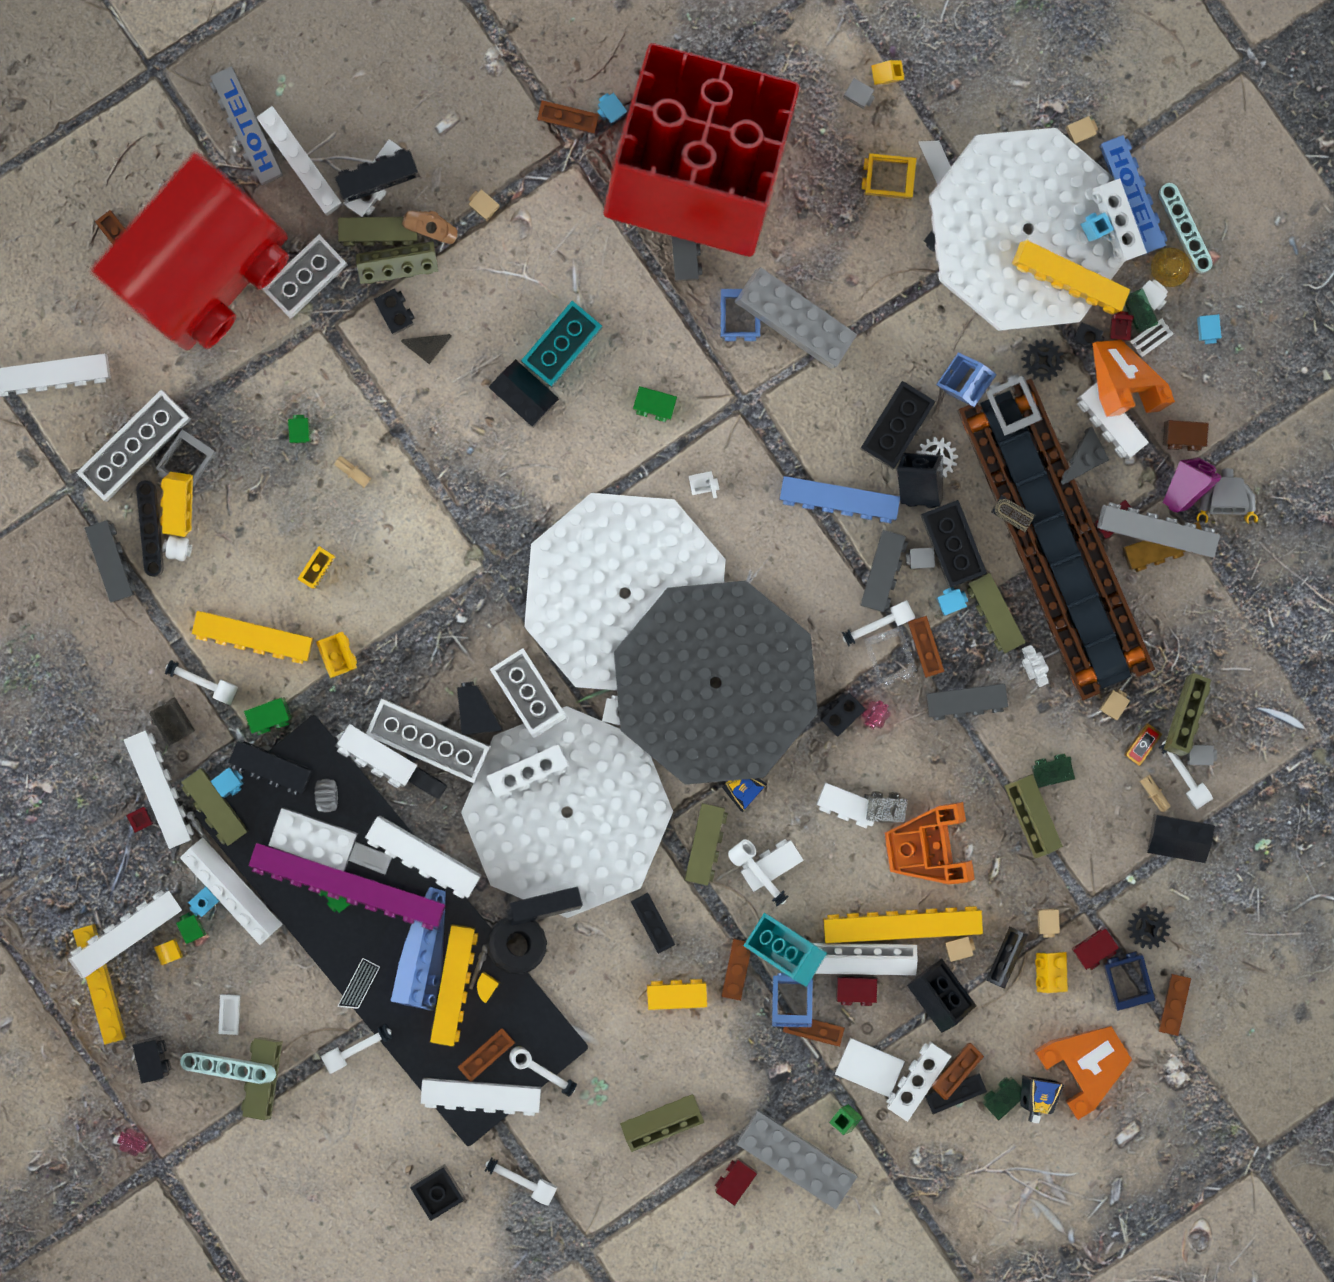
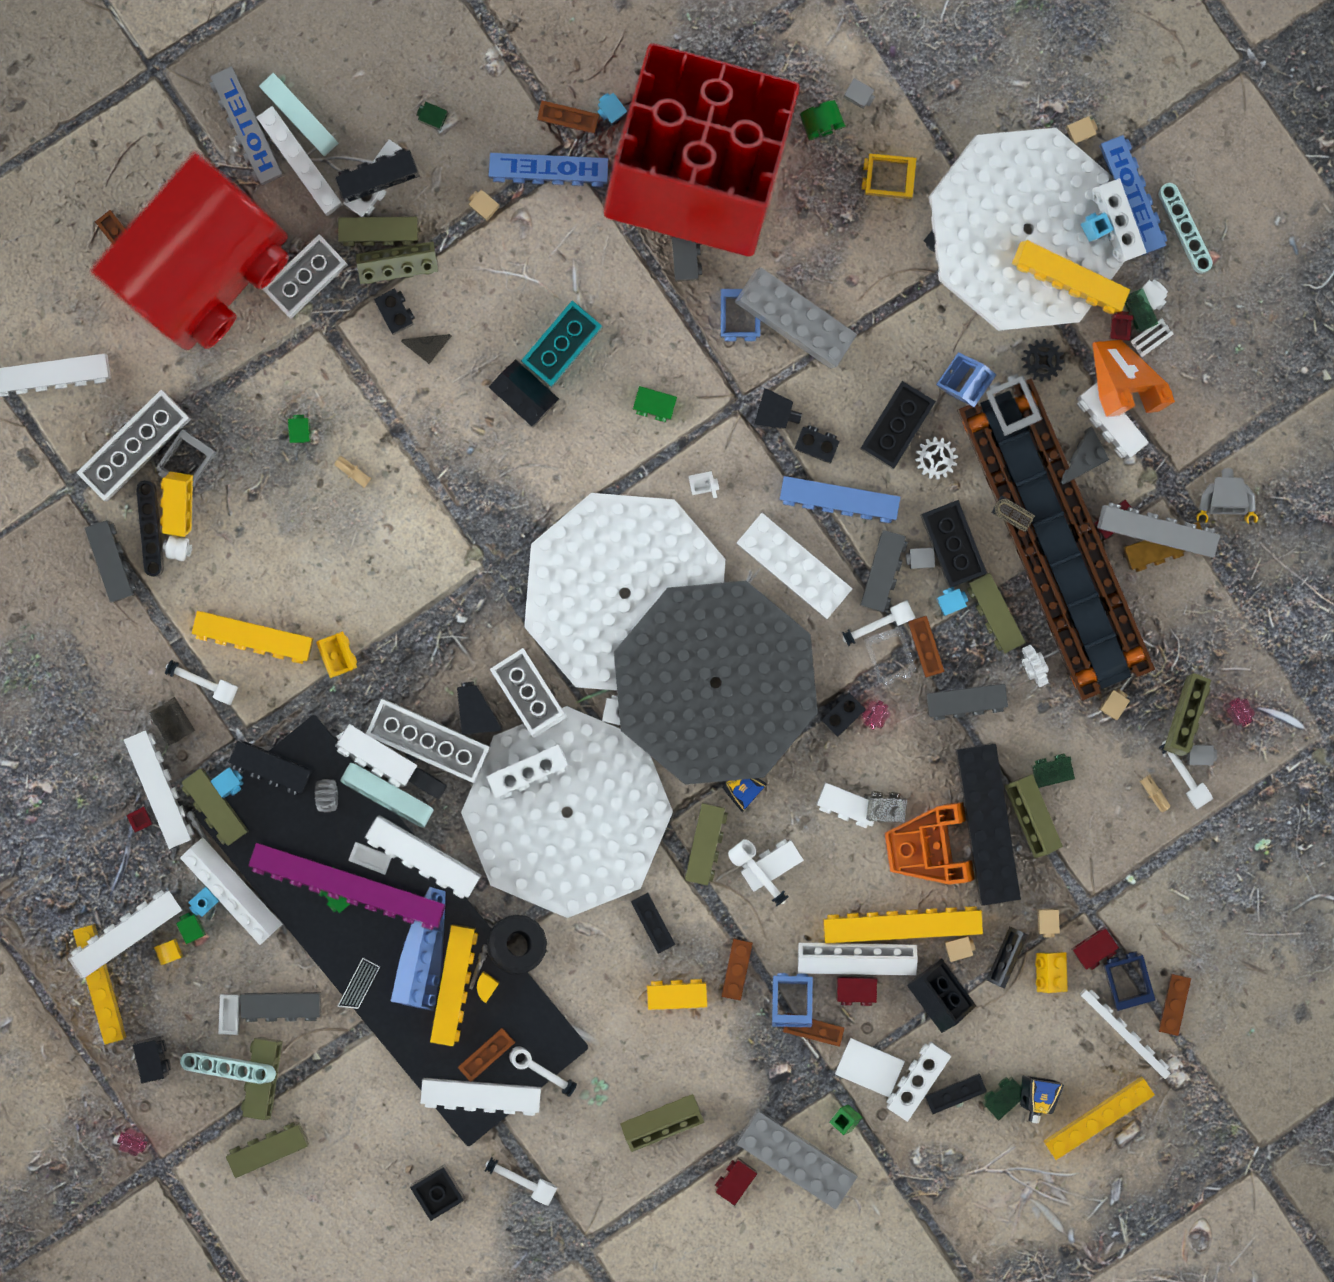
green brick [244,697,292,735] -> none
white brick [268,807,358,871] -> none
yellow brick [298,546,336,589] -> none
white piece [321,1025,392,1074] -> none
medium nougat piece [402,210,458,244] -> none
black brick [505,886,583,926] -> none
teal brick [743,912,827,987] -> none
yellow brick [871,60,905,85] -> none
black slope [897,453,943,508] -> none
white sticker [918,141,951,185] -> none
dark orange plate [931,1043,984,1100] -> none
orange wedge [1034,1026,1132,1120] -> none
black brick [1072,322,1105,350] -> none
slope [1124,723,1162,766] -> none
black gear [1127,906,1171,949] -> none
black slope [1147,814,1215,863] -> none
clear yellow plate [1151,248,1191,287] -> none
reddish brown brick [1163,420,1209,452] -> none
magenta slope [1163,457,1221,513] -> none
medium azure brick [1197,314,1222,344] -> none
none -> olive brick [226,1122,309,1178]
none -> dark grey brick [240,992,321,1022]
none -> light aqua beam [259,73,339,157]
none -> light aqua beam [340,763,434,828]
none -> dark green brick [416,101,448,131]
none -> medium blue brick [489,153,609,187]
none -> white brick [736,513,852,619]
none -> black torso [754,388,802,429]
none -> black brick [794,425,840,464]
none -> green brick [800,100,846,141]
none -> black brick [955,743,1021,906]
none -> yellow brick [1043,1076,1155,1160]
none -> white plate [1080,989,1171,1079]
none -> clear pink piece [1226,697,1255,727]

